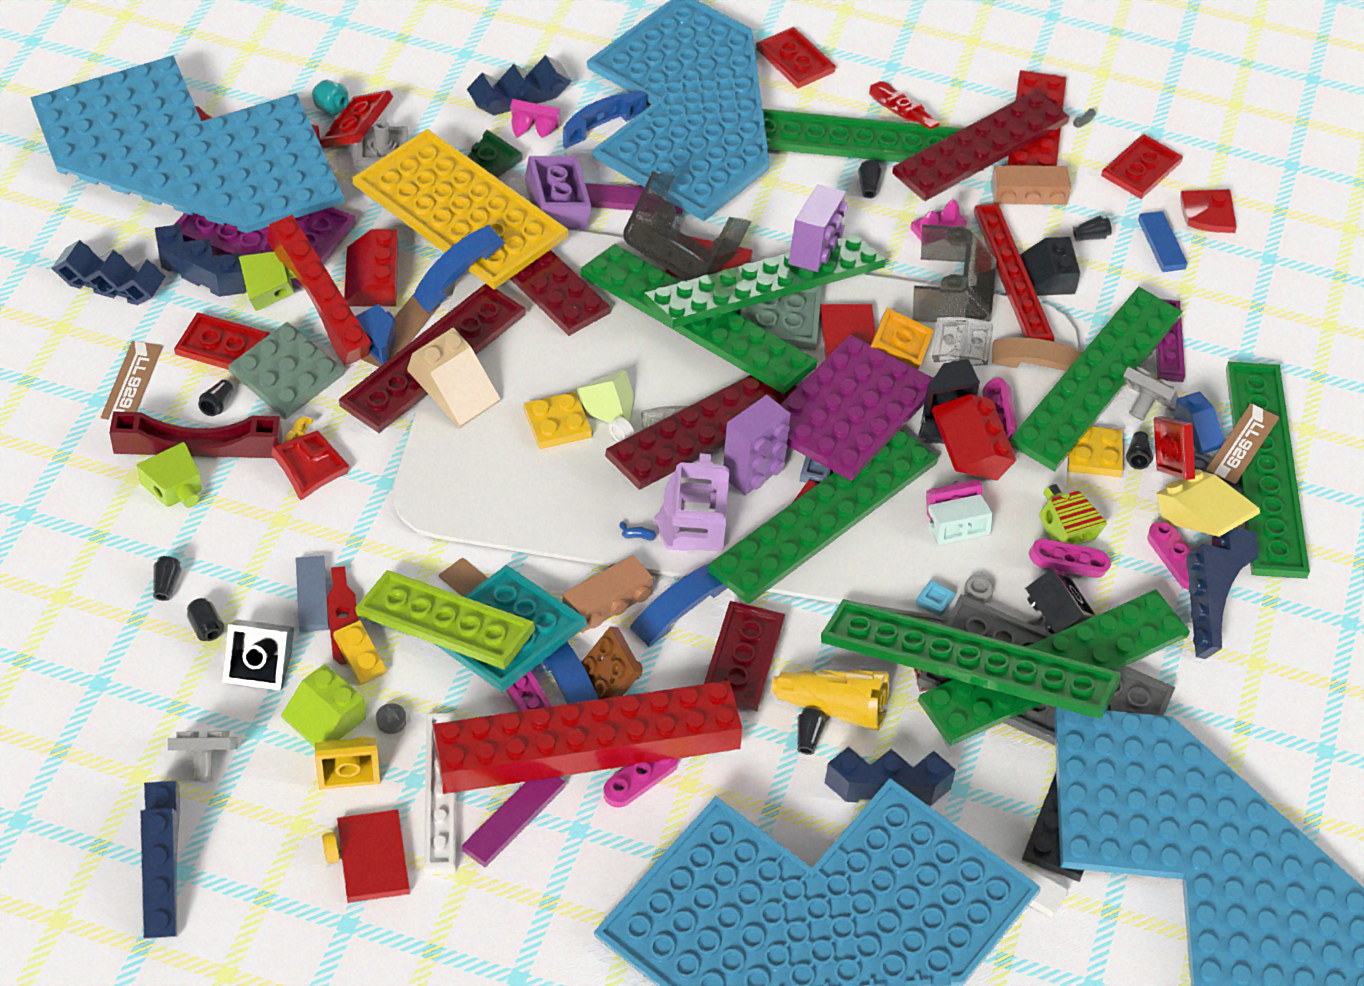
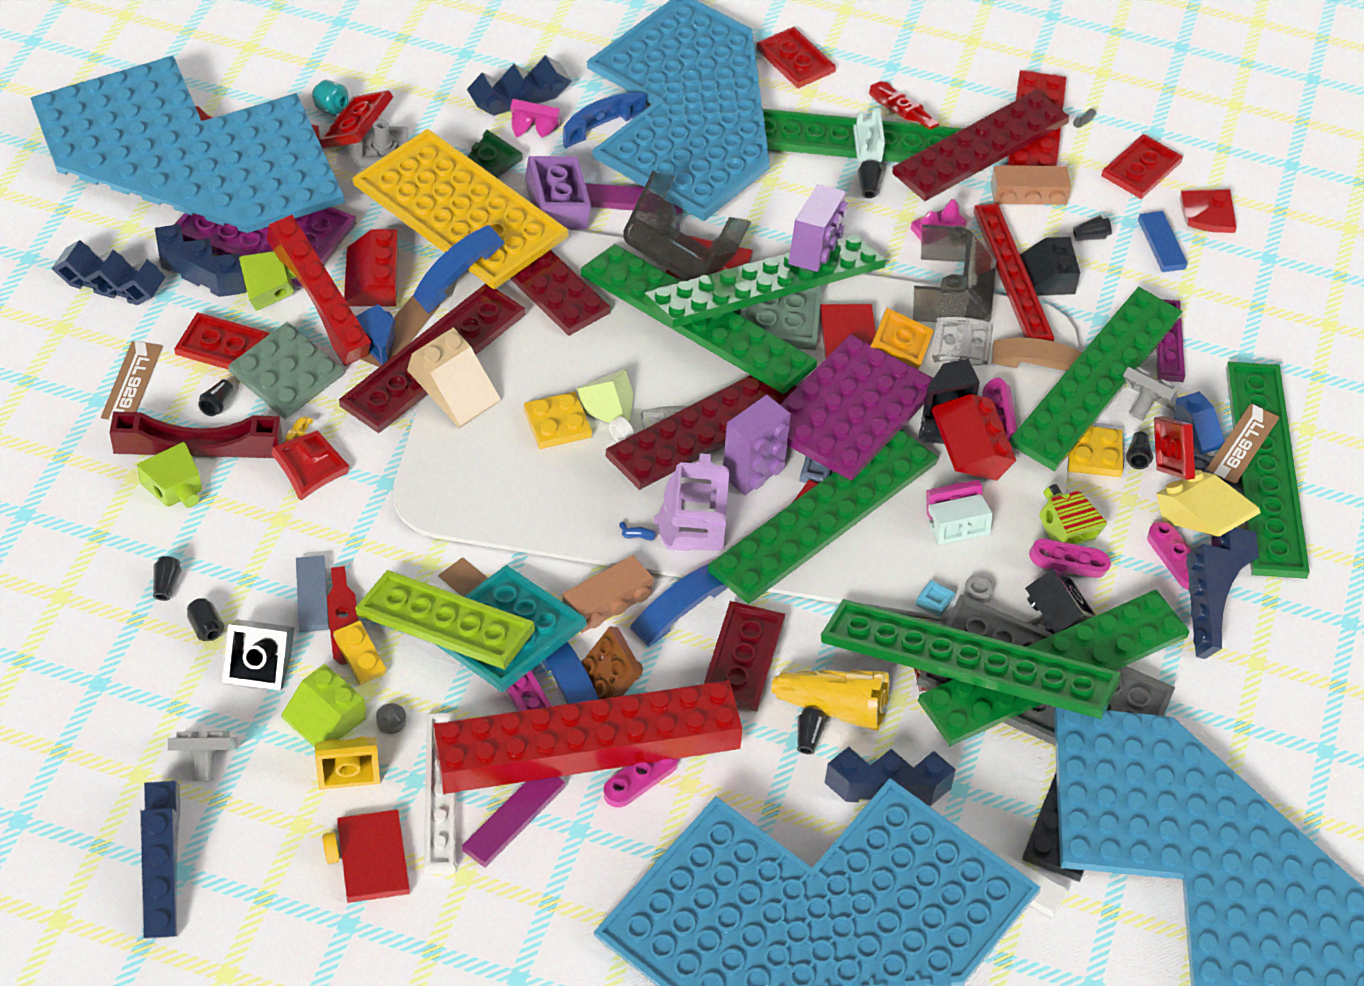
none -> light aqua hinge [853,108,885,162]

